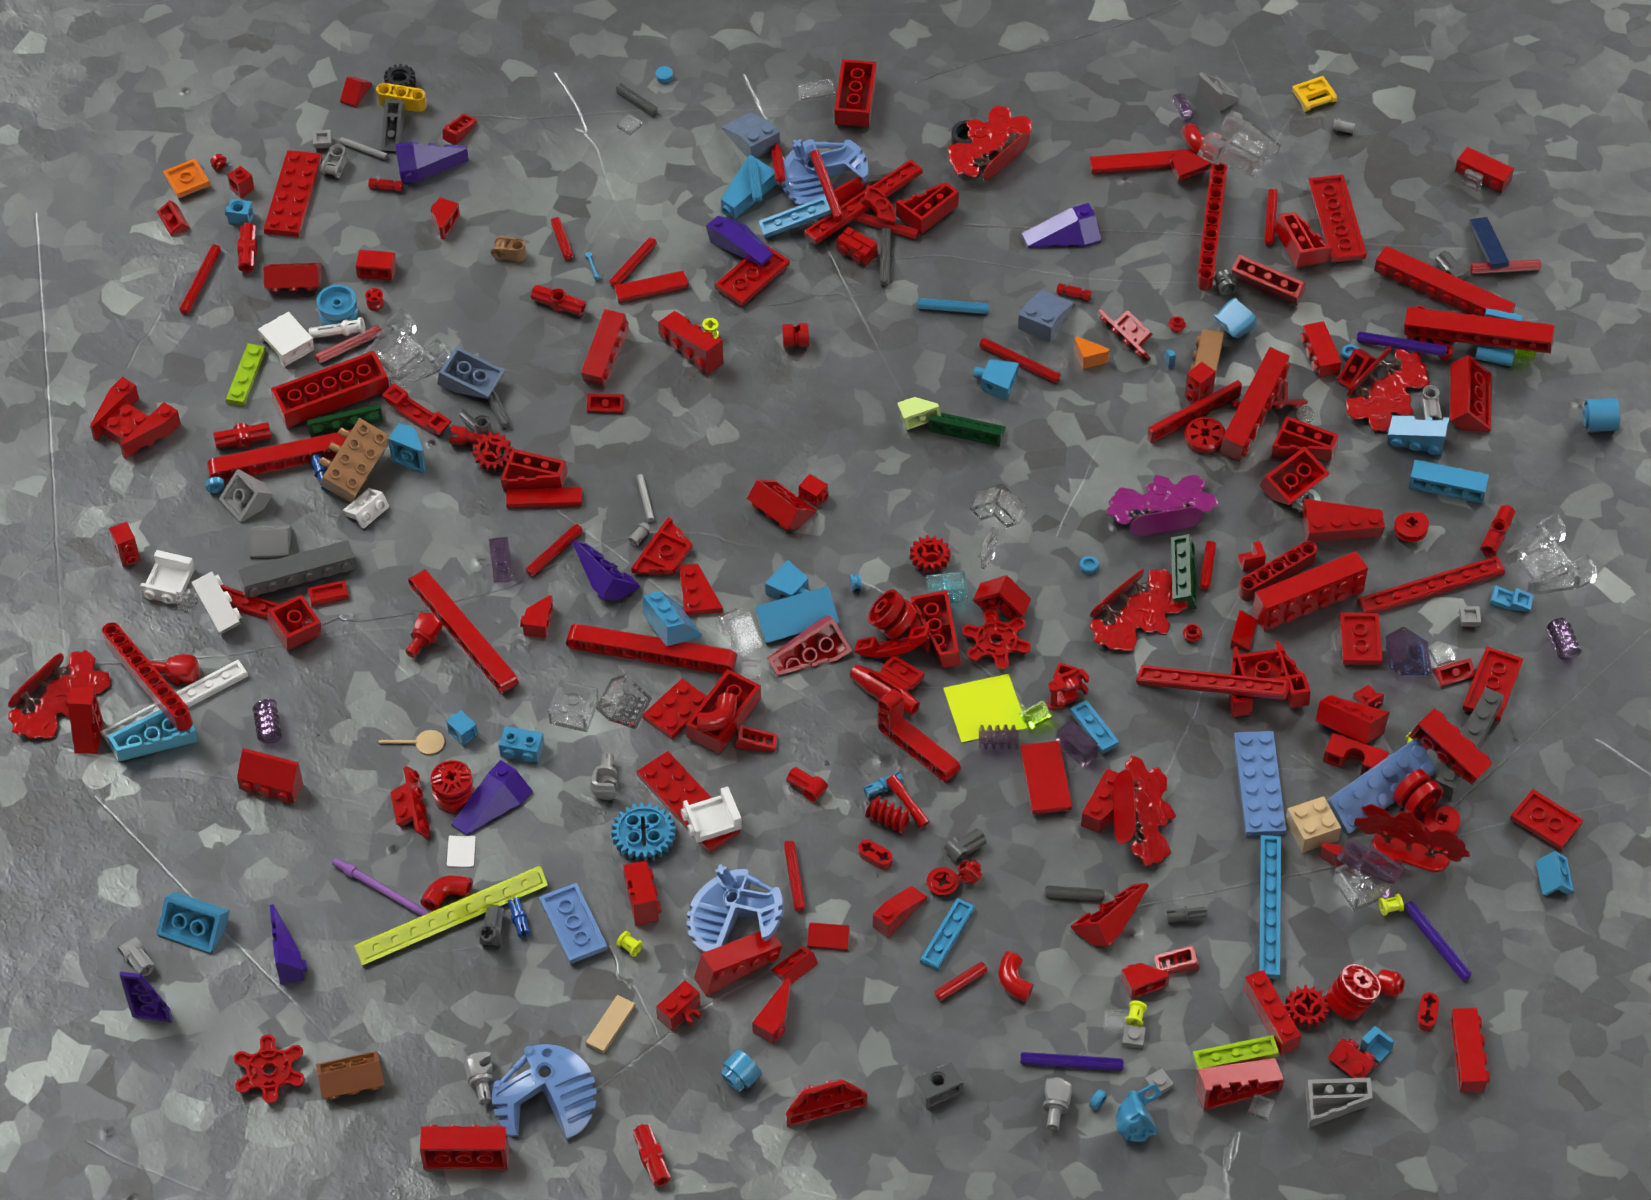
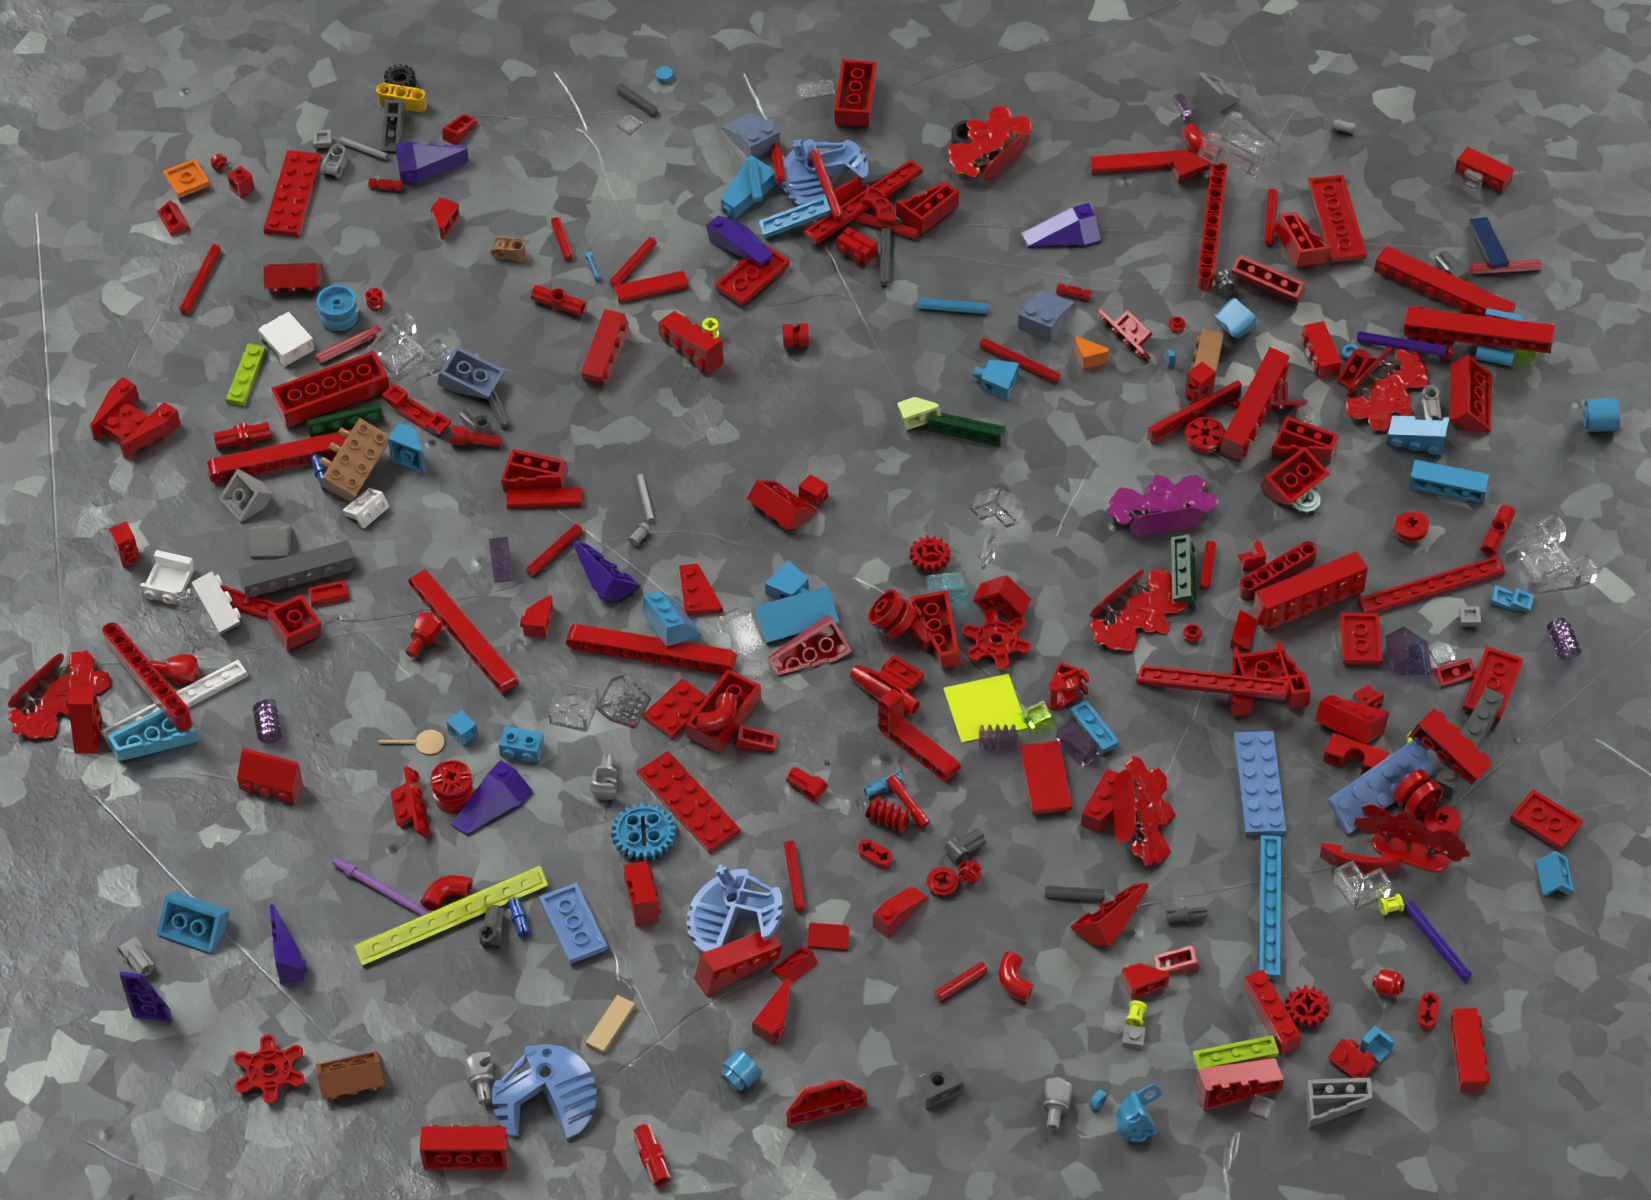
dark azure tile [205,477,225,493] -> none
dark azure brick [225,199,254,225] -> none
red piece [237,223,257,273] -> none
white pin [309,317,365,339] -> none
red slope [340,77,372,108] -> none
red brick [355,249,396,281] -> none
white sticker [447,835,476,867] -> none
red gear [472,432,513,472] -> none
red slope [587,393,625,413] -> none
neon yellow bush [616,931,643,957] -> none
red wing [631,517,692,575] -> none
red brick [656,980,701,1031] -> none
white panel [681,787,742,843] -> none
dark azure bush [850,573,862,591] -> none
red slope [854,625,930,657] -> none
dark azure tile [920,898,975,971] -> none
dark purple axle [1020,1052,1124,1071] -> none
dark azure tile [1079,556,1099,575] -> none
light grey plate [1144,1068,1174,1094] -> none
tan brick [1286,796,1341,853] -> none
yellow plate [1292,76,1337,112] -> none
red wedge [1302,499,1385,542] -> none
red wheel [1326,964,1381,1020] -> none
clear purple slope [1337,837,1404,884] -> none

